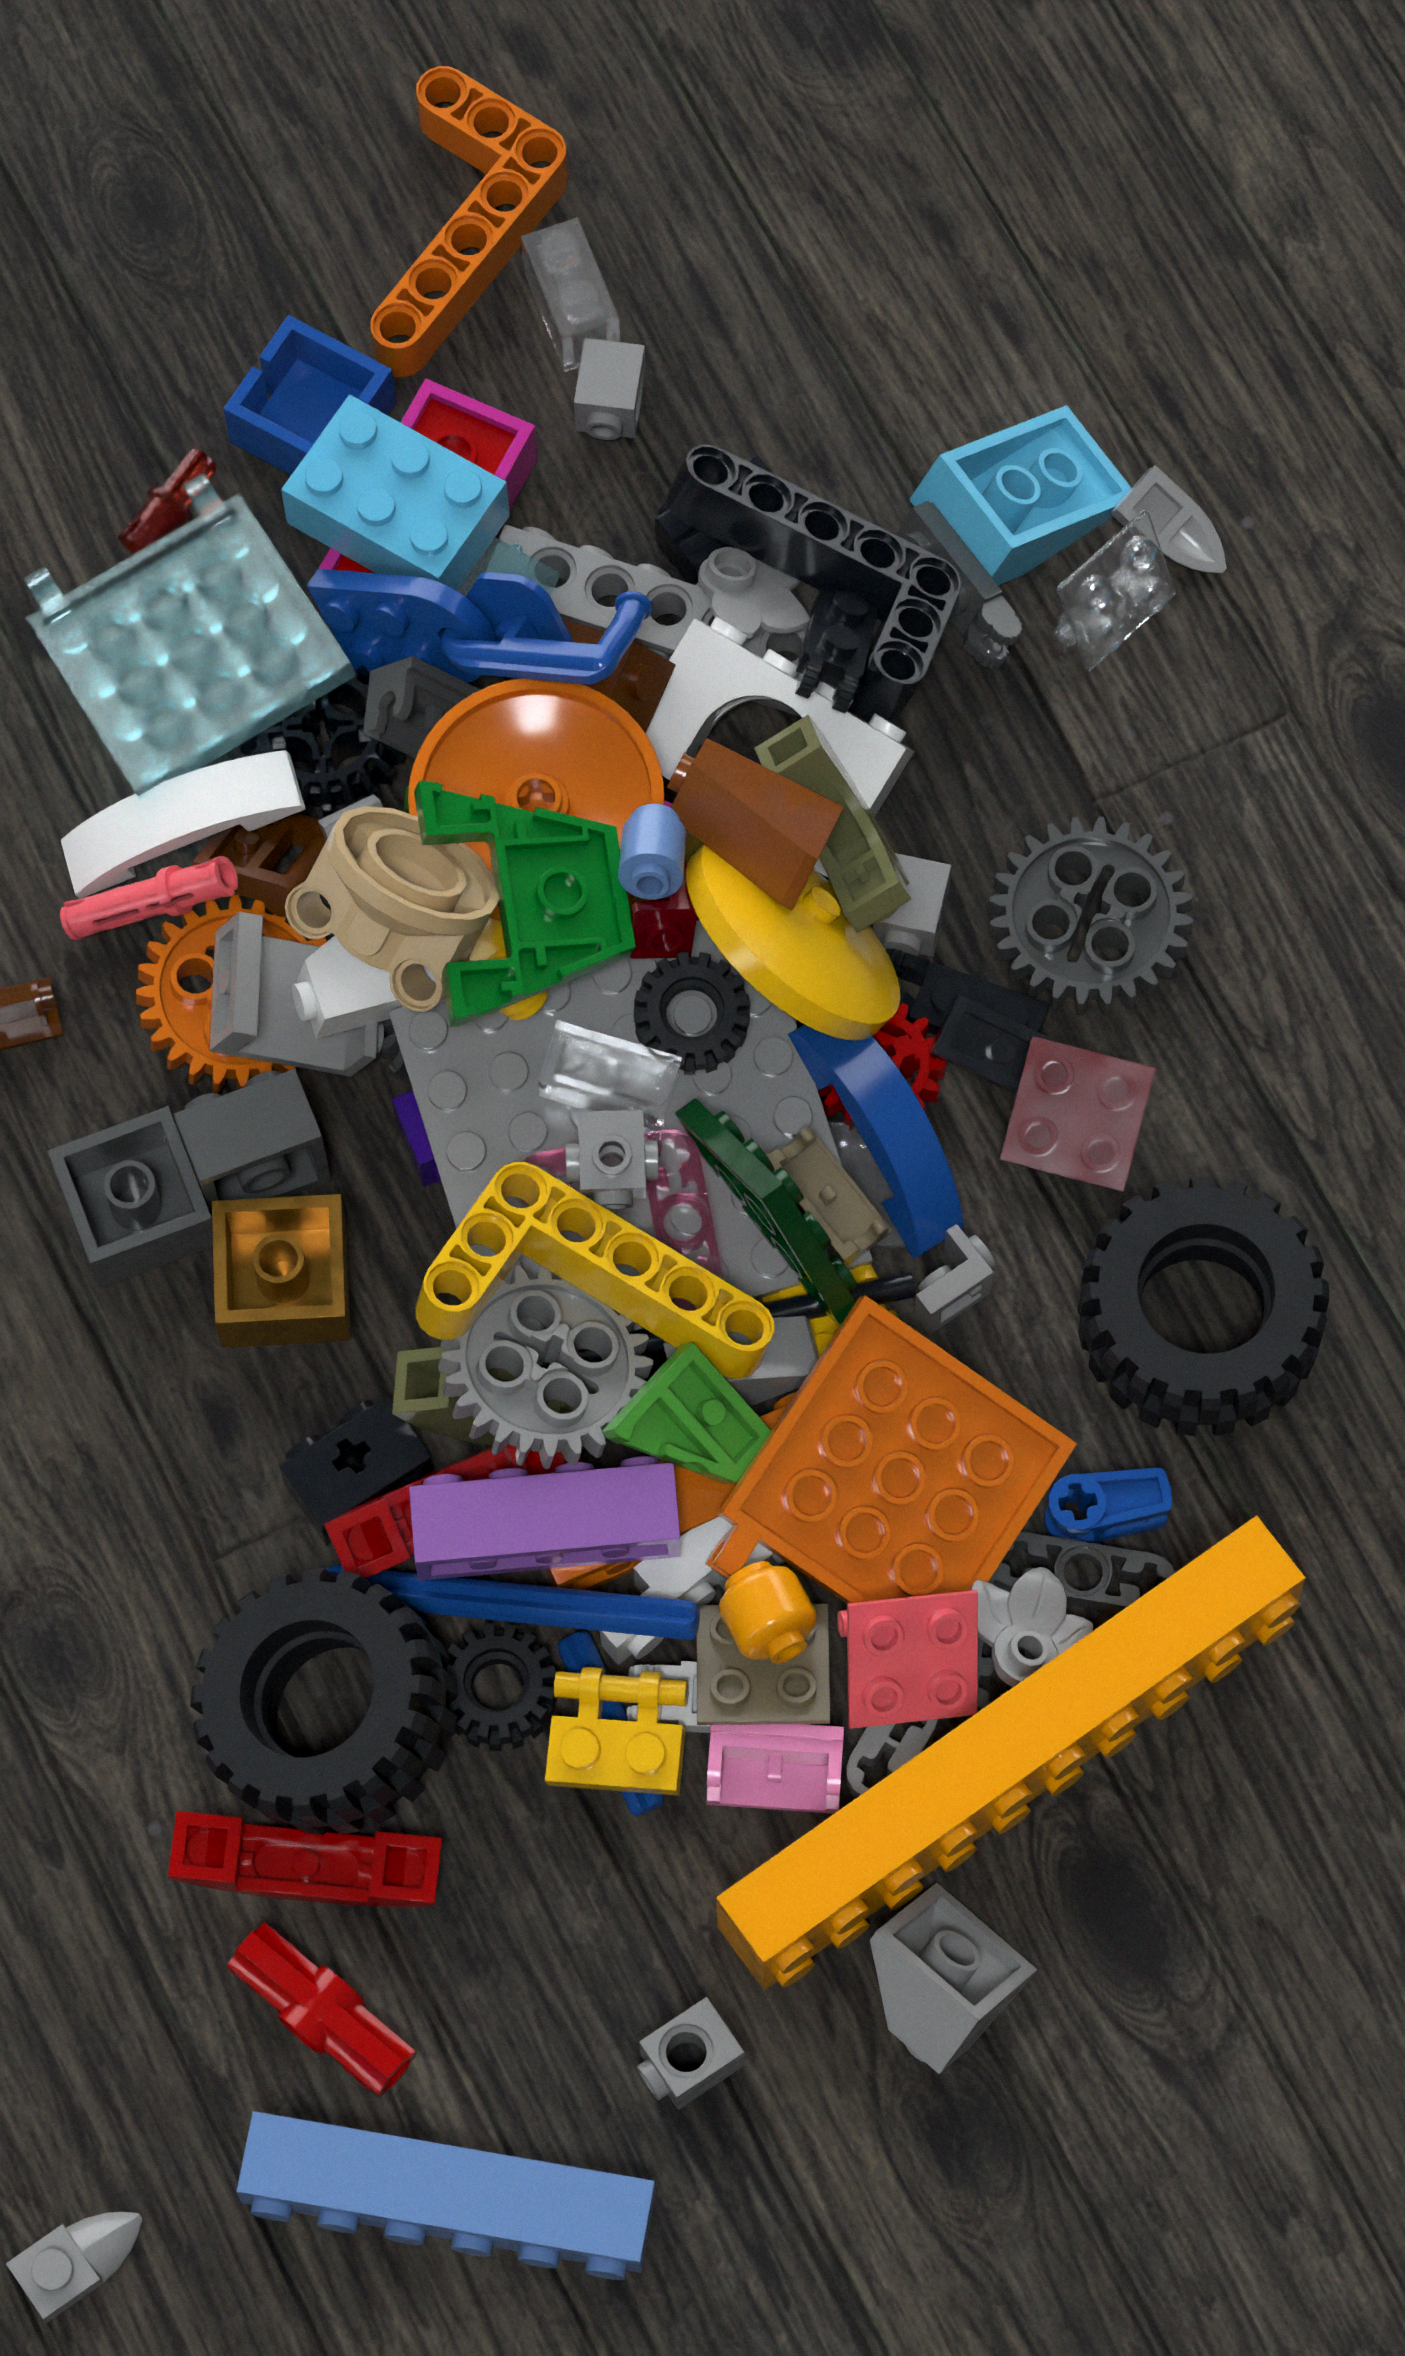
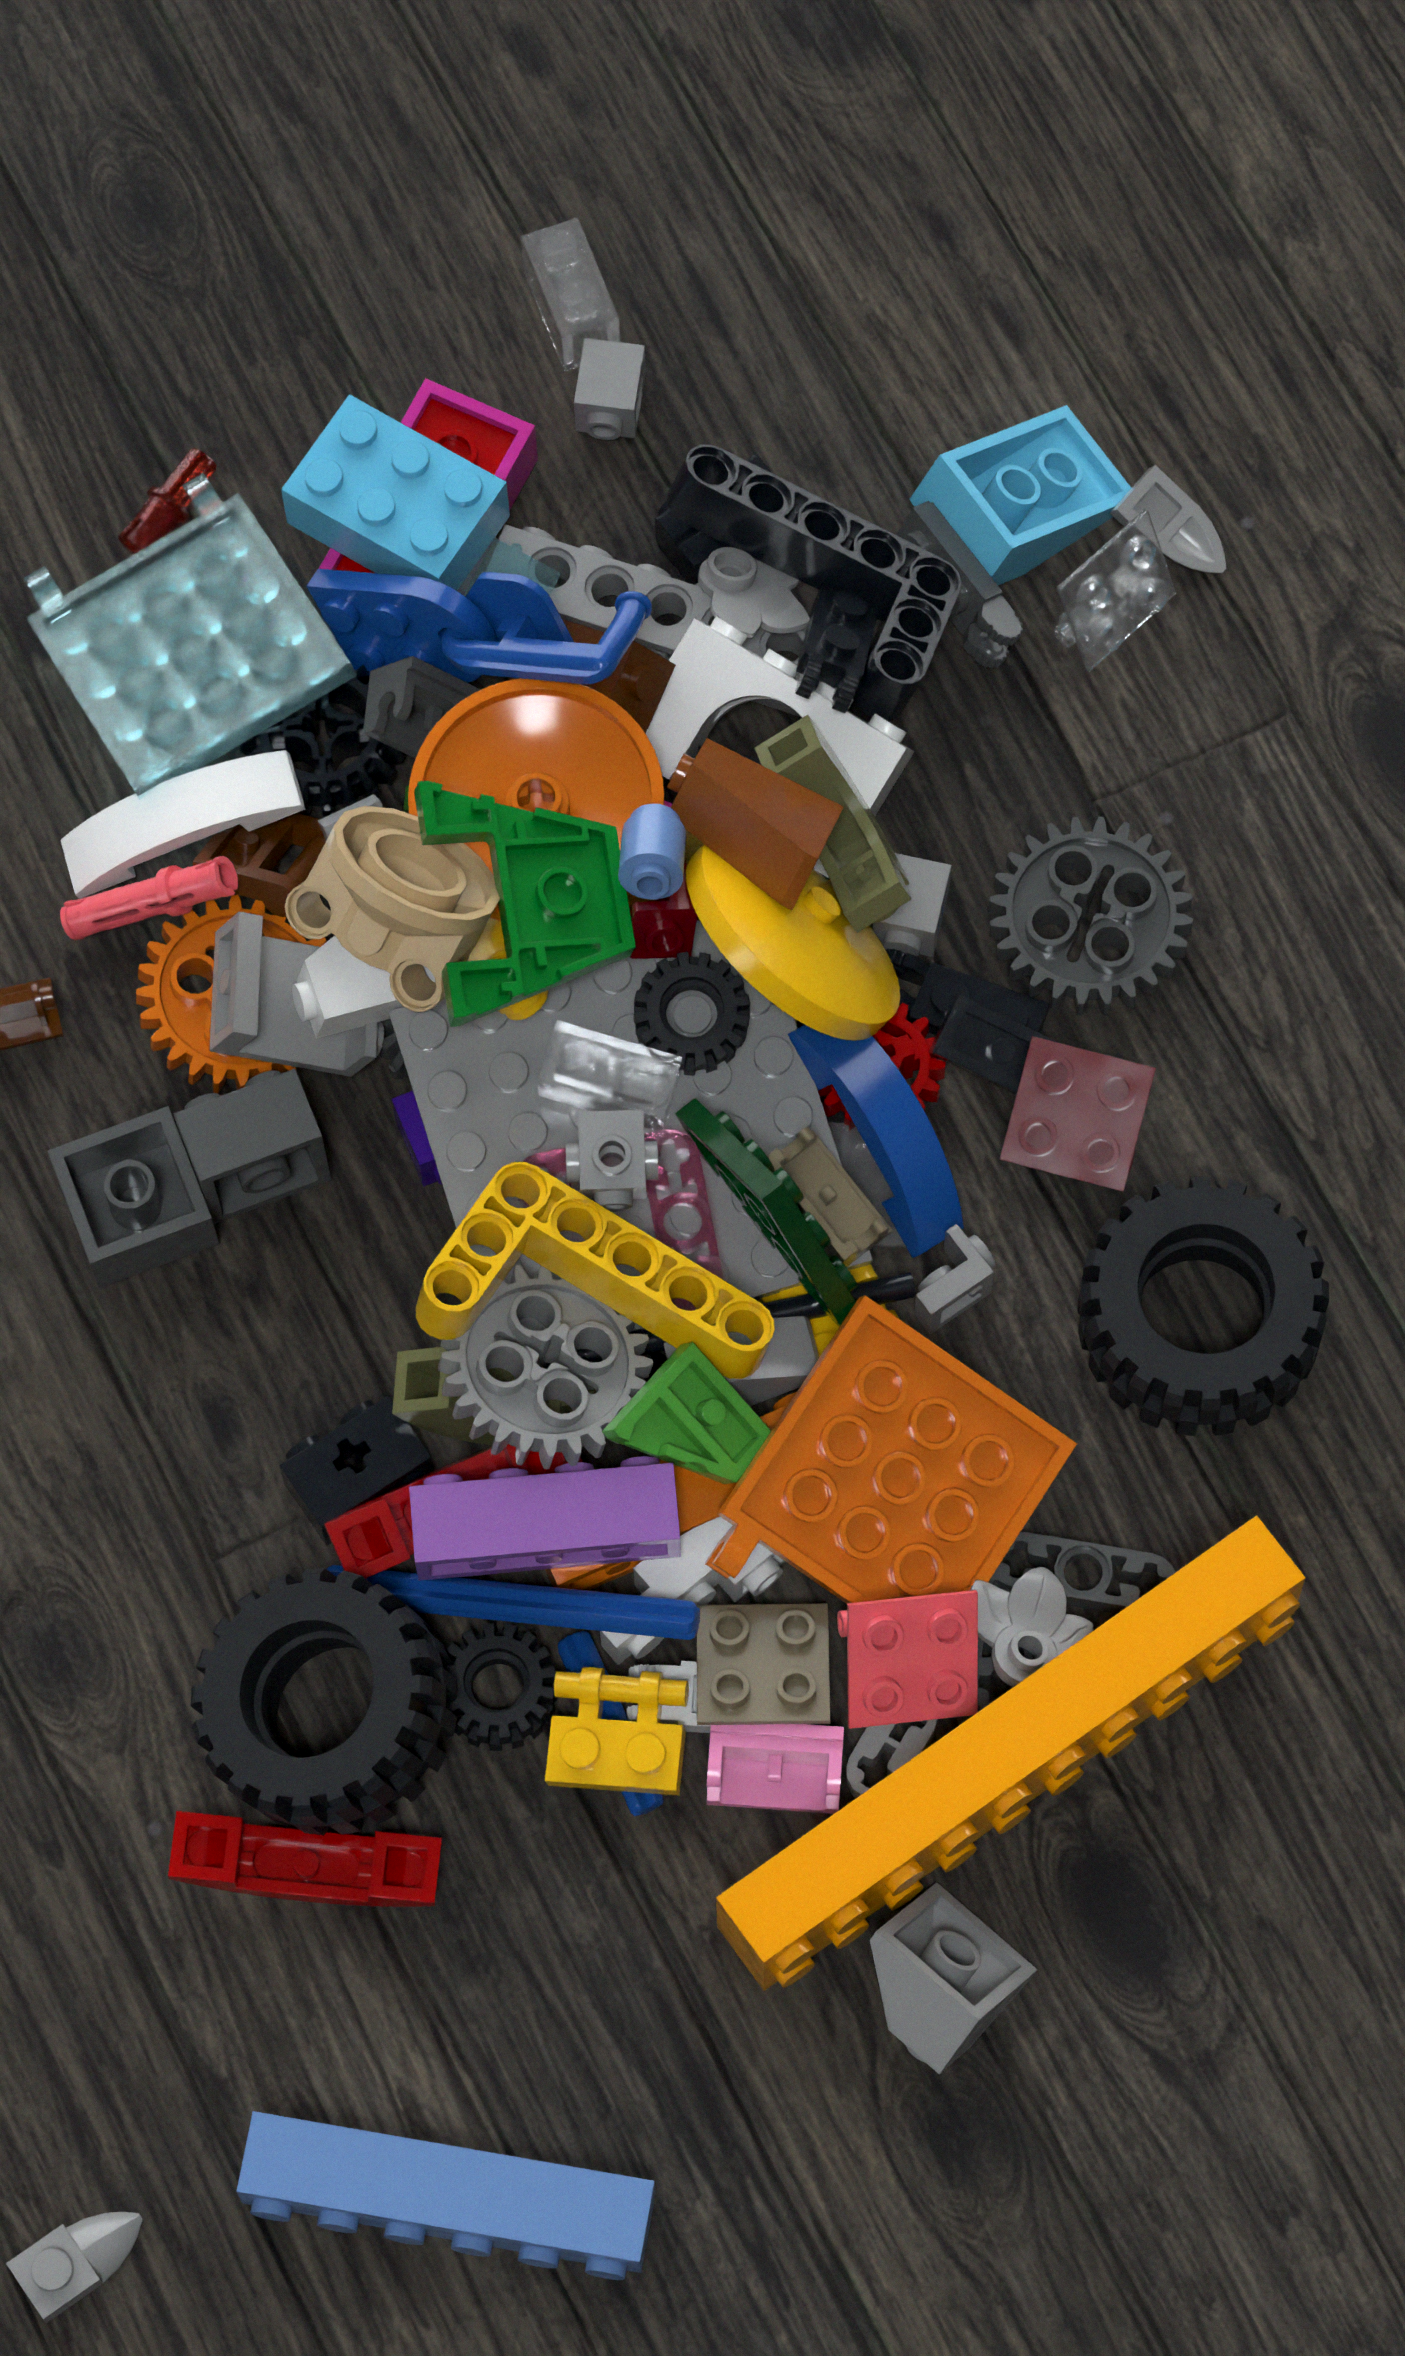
pearl gold brick [212,1194,351,1348] -> none
blue piece [223,315,397,475] -> none
red piece [227,1922,417,2099] -> none
orange beam [370,66,568,377] -> none
light grey brick [636,1997,745,2110] -> none
light orange head [719,1561,817,1664] -> none
blue piece [1044,1468,1172,1543] -> none

